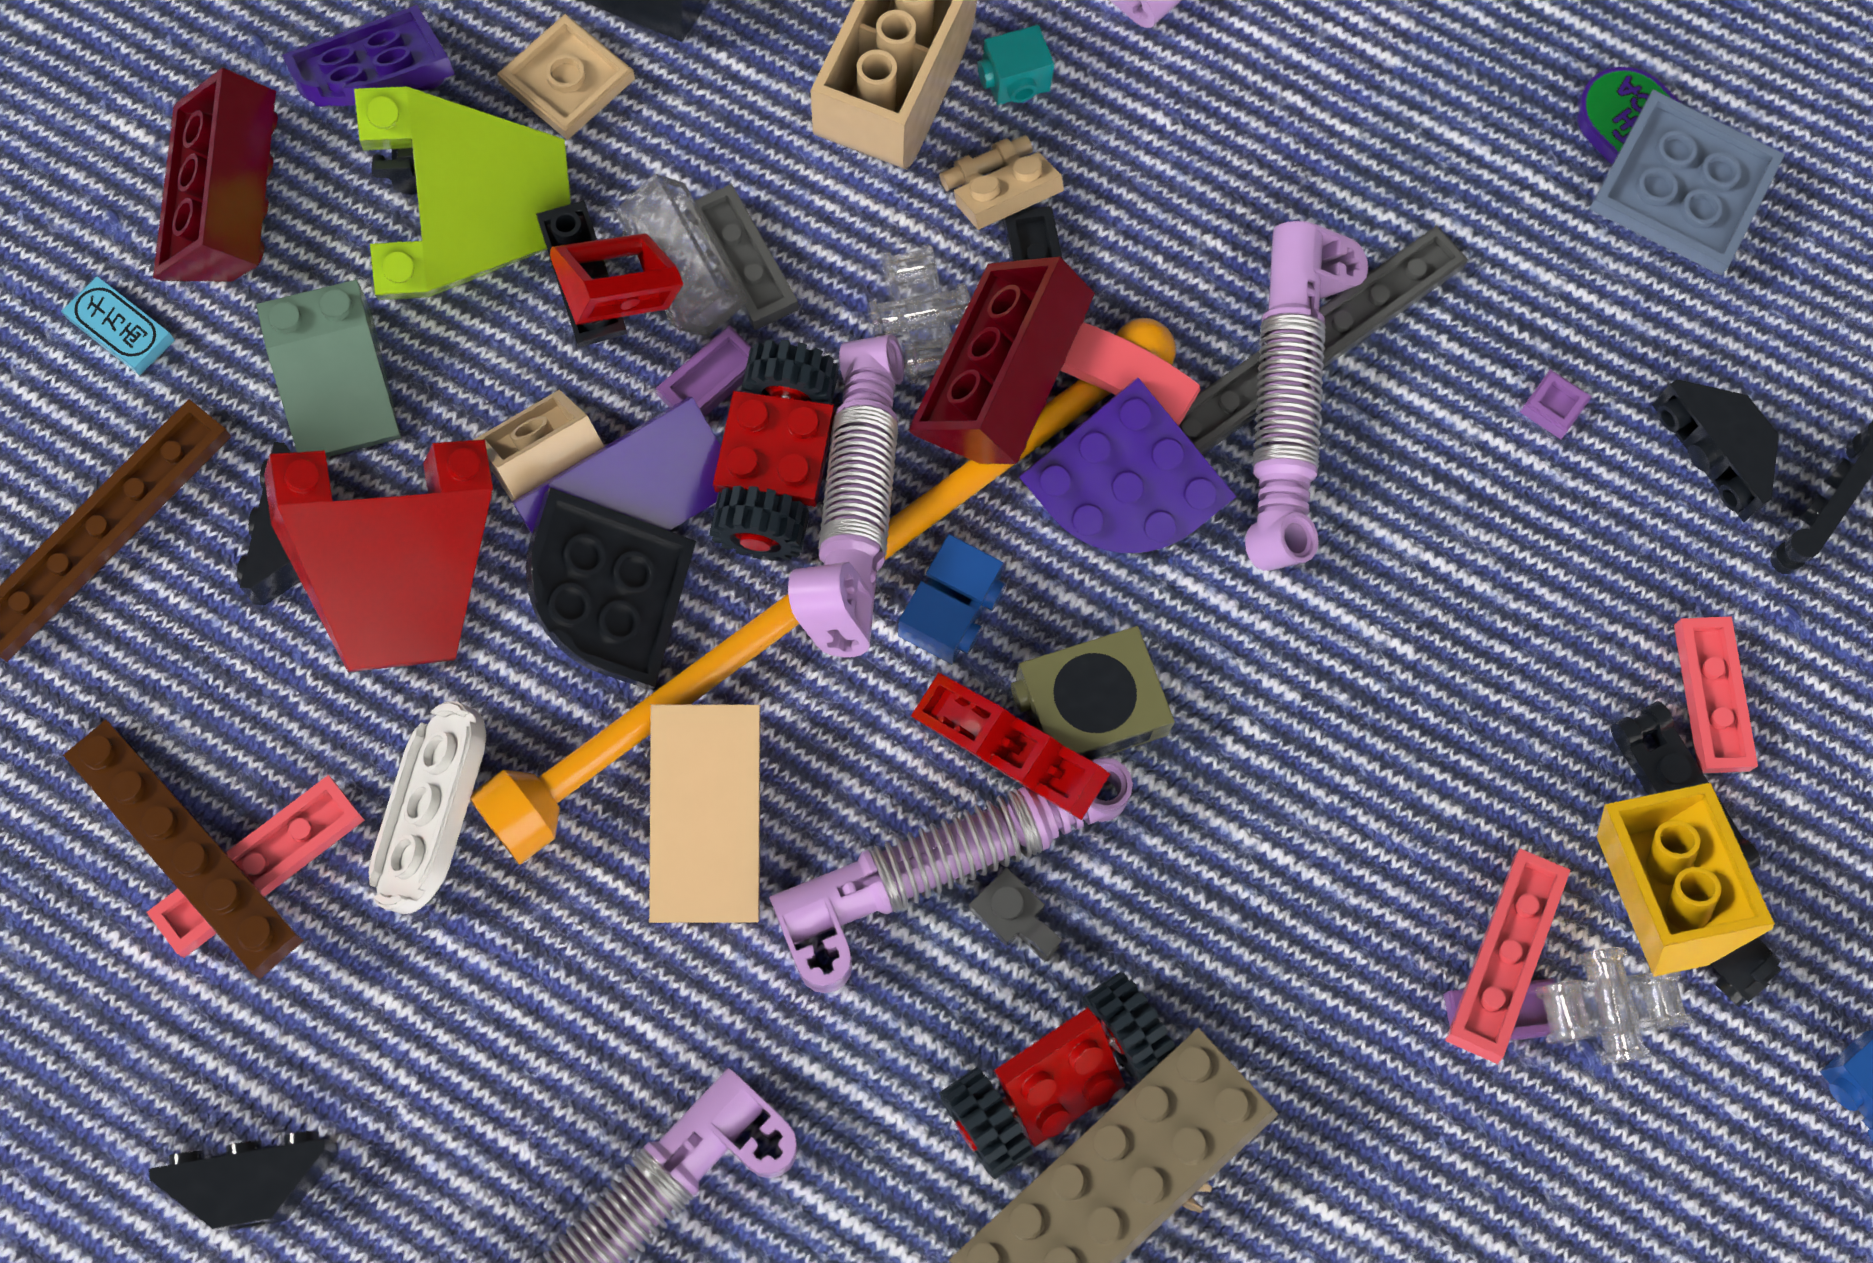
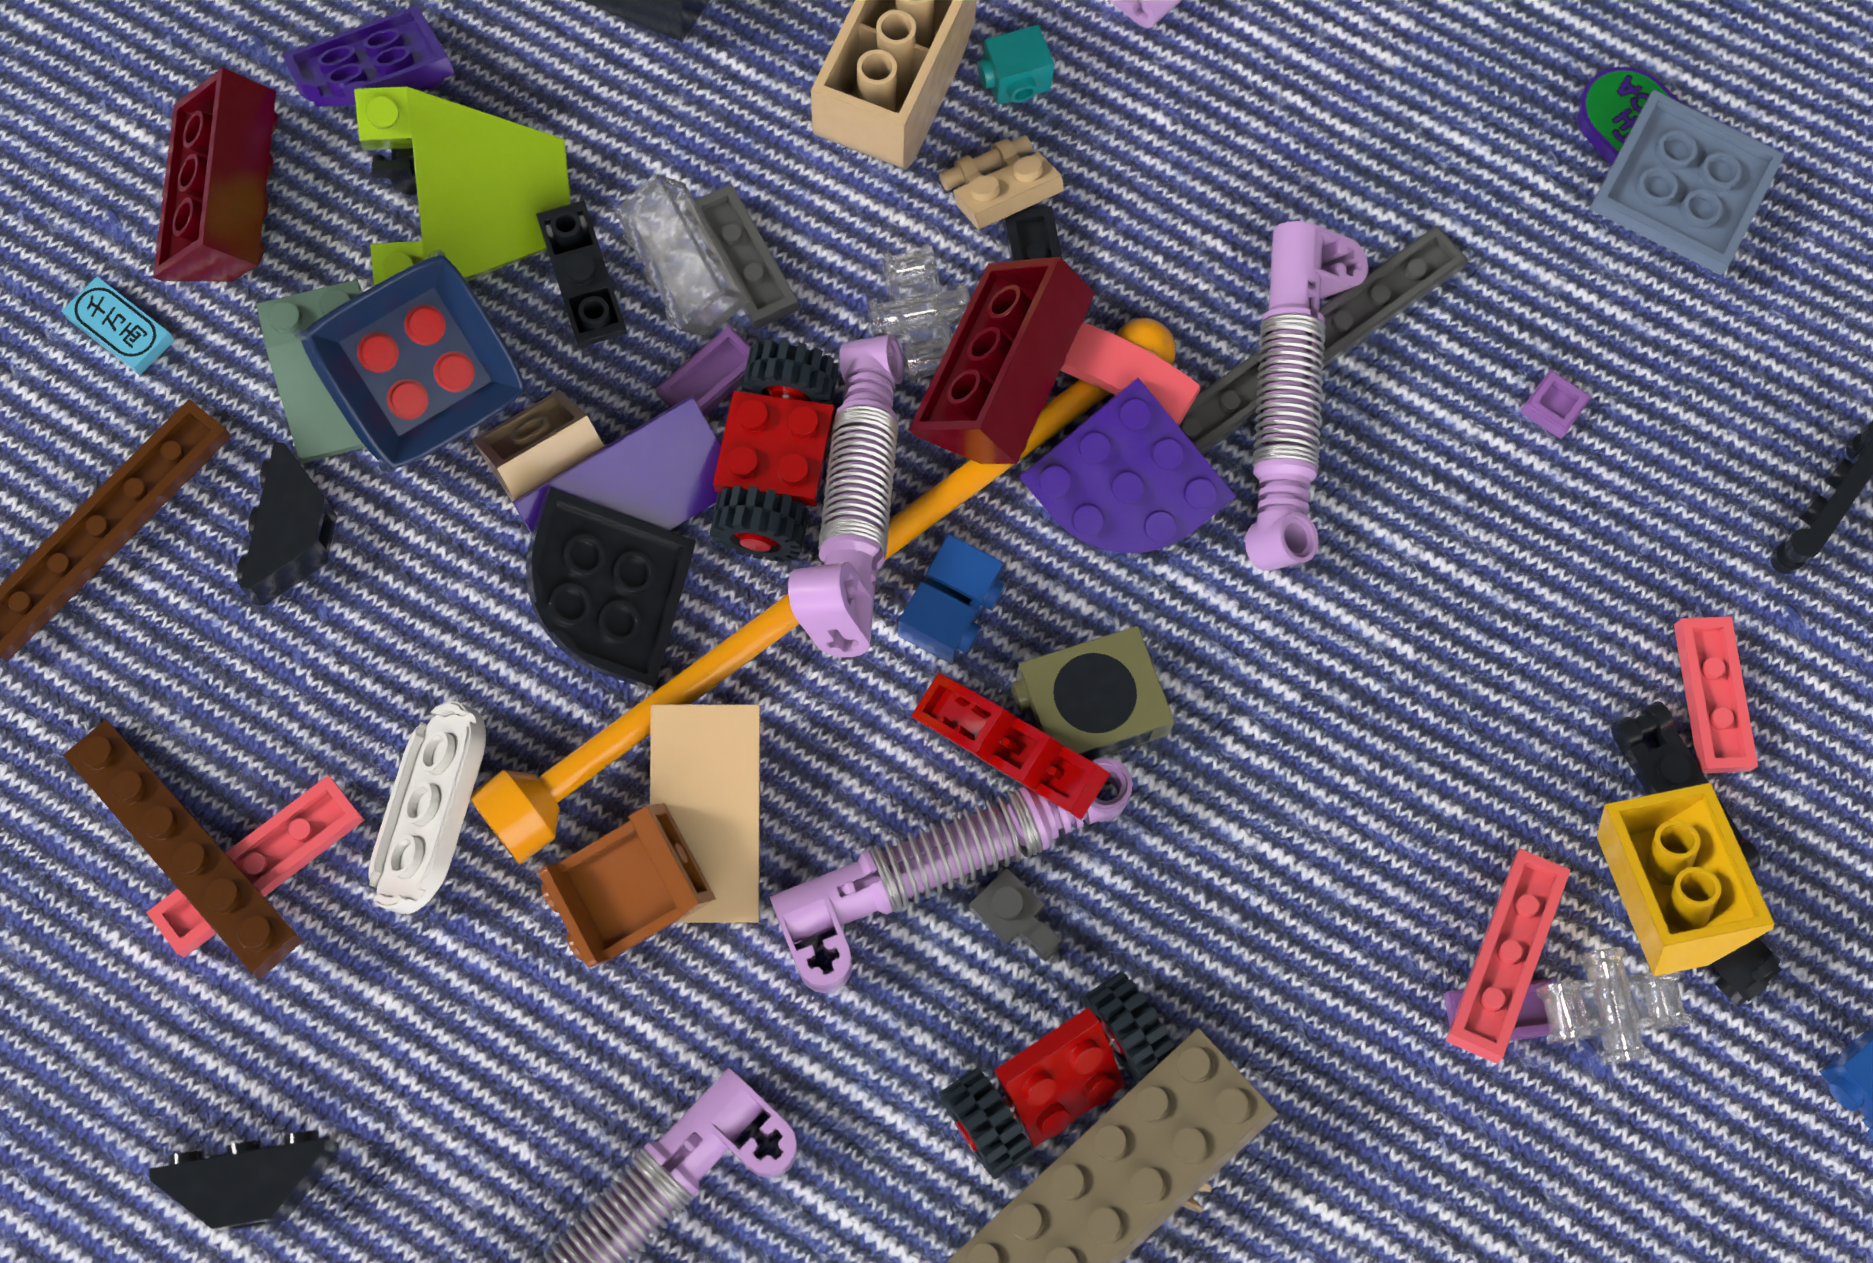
red wedge [264,439,493,672] -> none
tan plate [497,14,635,140] -> none
red tile [550,233,684,325] -> none
black slope [1652,379,1779,522] -> none
none -> dark blue piece [294,250,528,474]
none -> dark orange panel [538,803,716,968]

